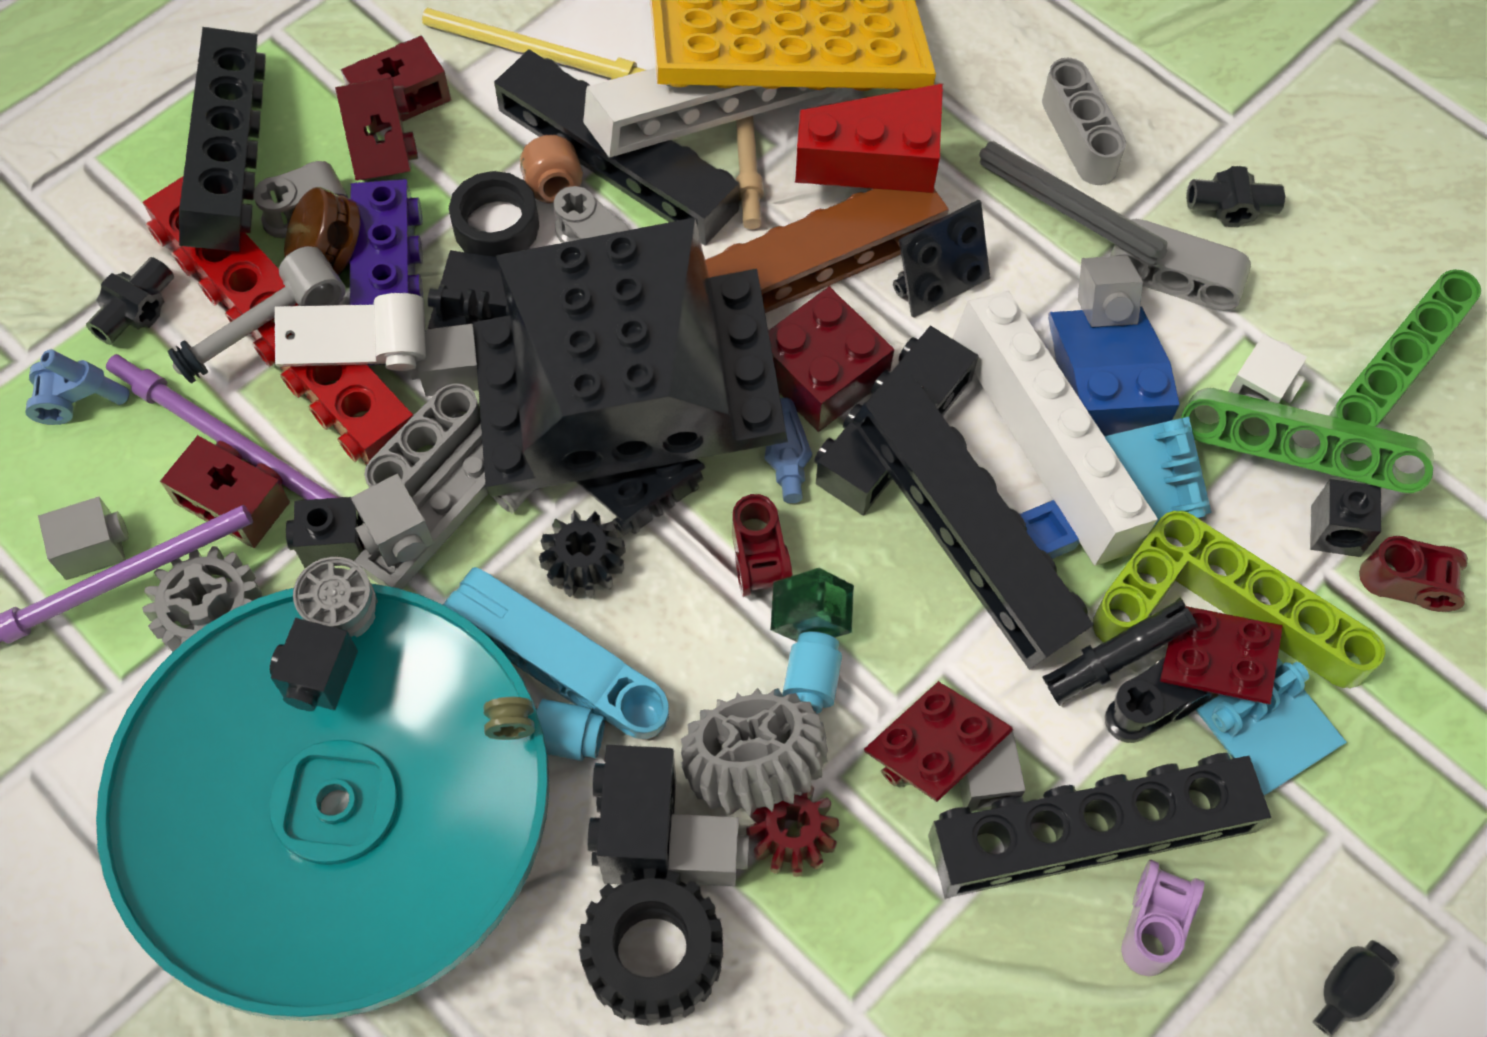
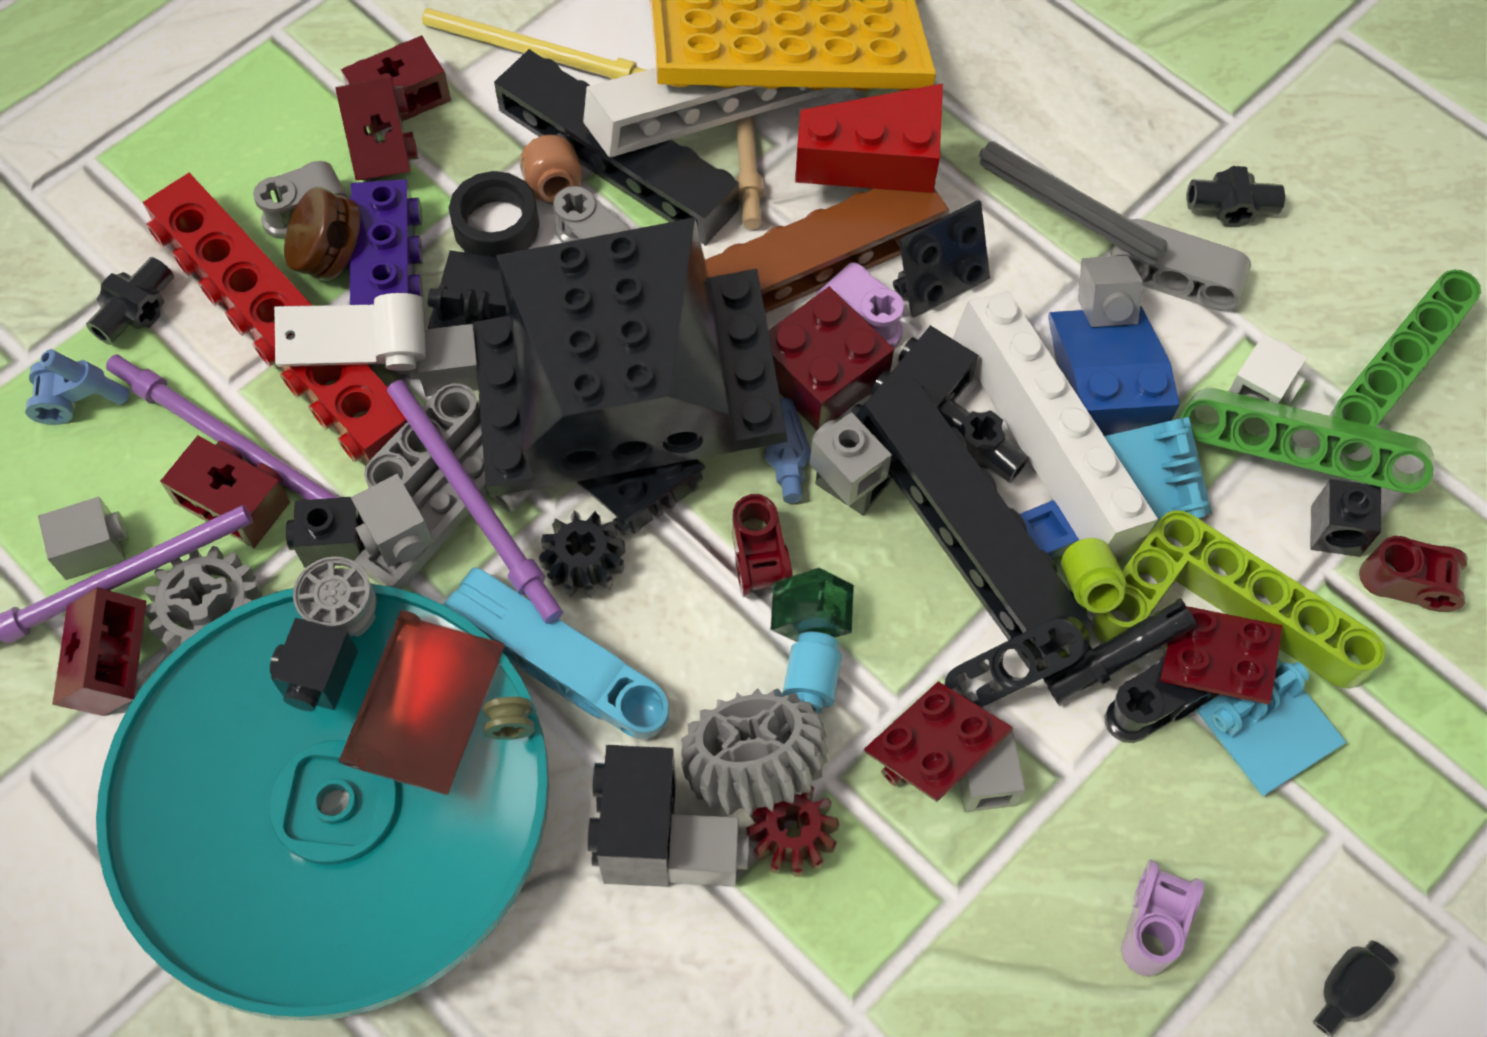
light grey piece [167,246,346,384] -> none
black brick [179,27,266,252] -> none
medium azure brick [535,699,605,761] -> none
black tyre [579,869,723,1026] -> none
black brick [928,753,1272,899] -> none
light grey beam [1042,57,1126,185] -> none
none -> dark red brick [52,587,146,716]
none -> clear red piece [338,610,505,796]
none -> medium lavender bar [387,380,563,624]
none -> light grey brick [810,412,892,506]
none -> lavender piece [816,263,904,347]
none -> black axle [939,399,1029,483]
none -> black beam [944,615,1090,708]
none -> lime brick [1061,538,1126,613]

